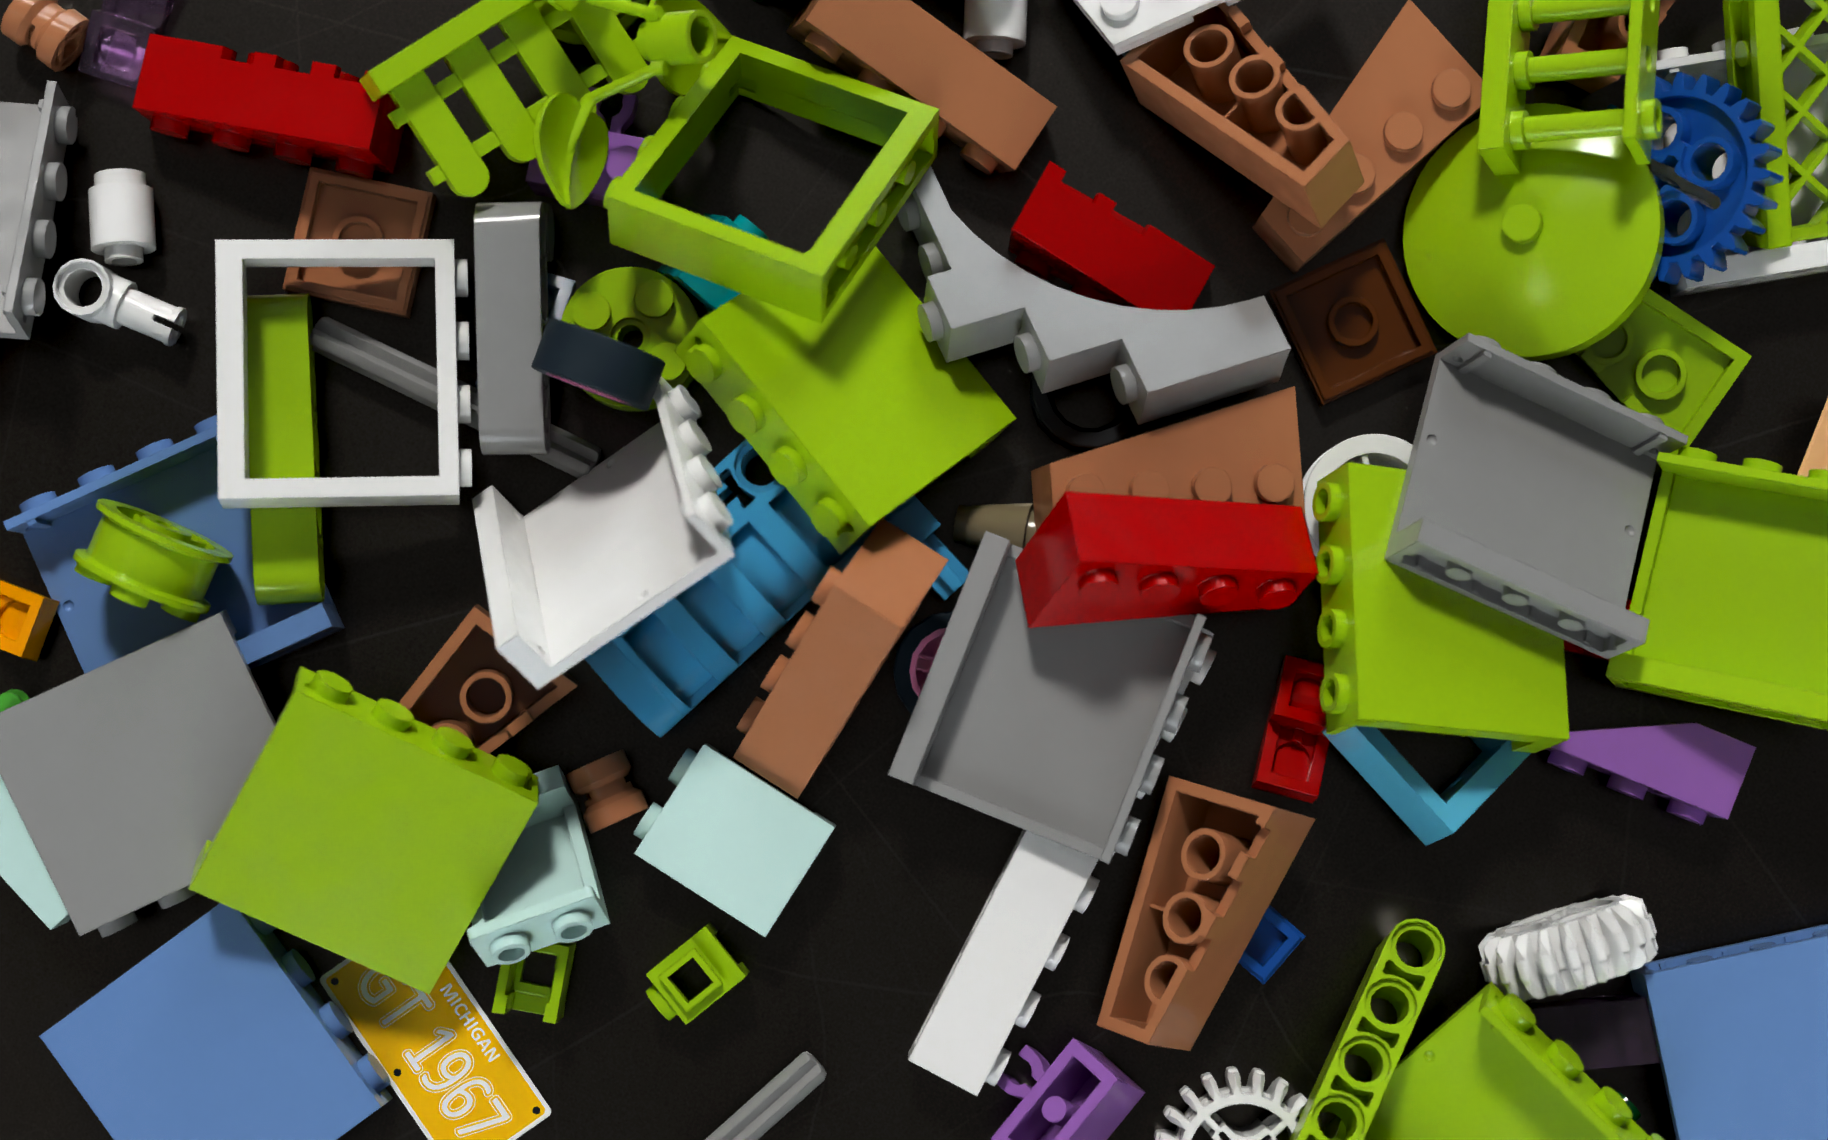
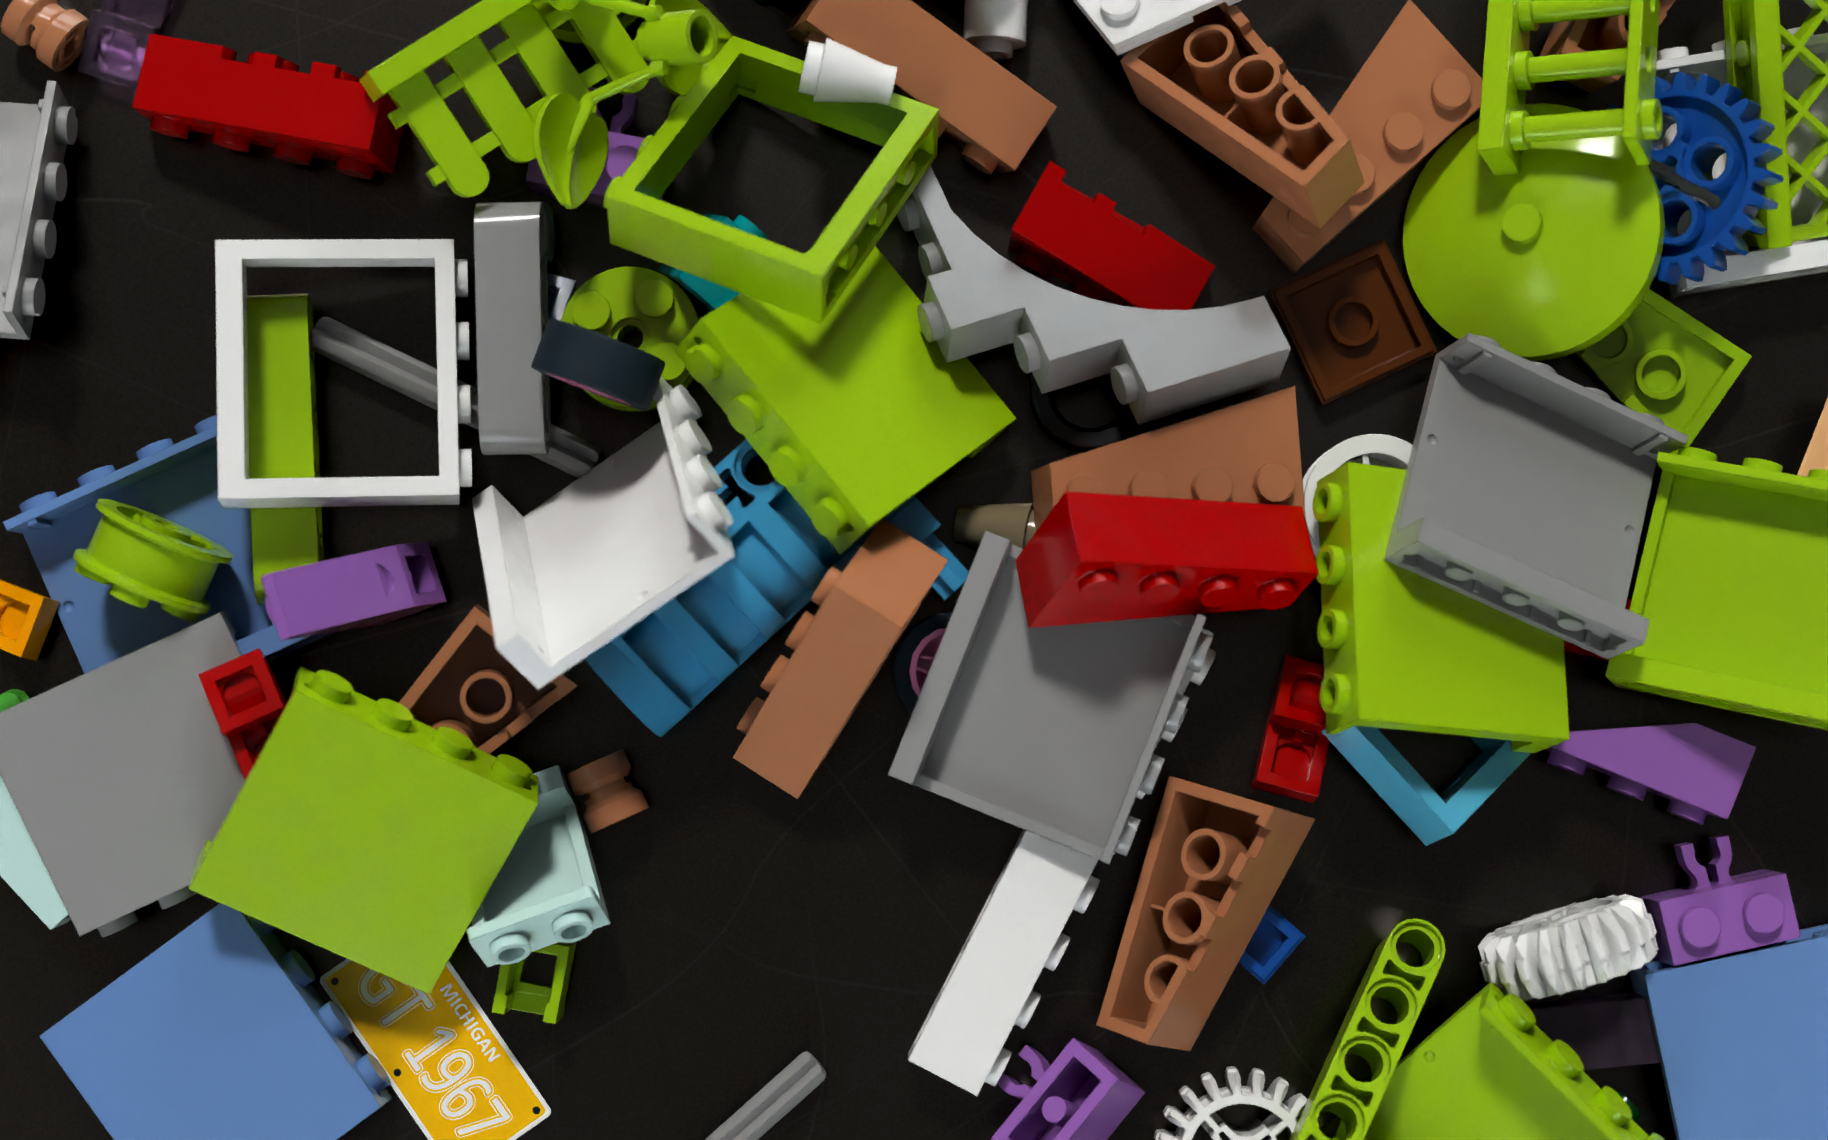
white pin [52,258,187,347] -> none
white brick [88,168,156,266] -> none
nougat tile [282,167,437,319] -> none
light aqua panel [633,743,836,937] -> none
lime window [645,922,750,1025] -> none
none -> red slope [198,648,287,780]
none -> medium lavender slope [261,541,447,641]
none -> white cone [798,37,897,106]
none -> medium lavender brick [1640,834,1801,966]

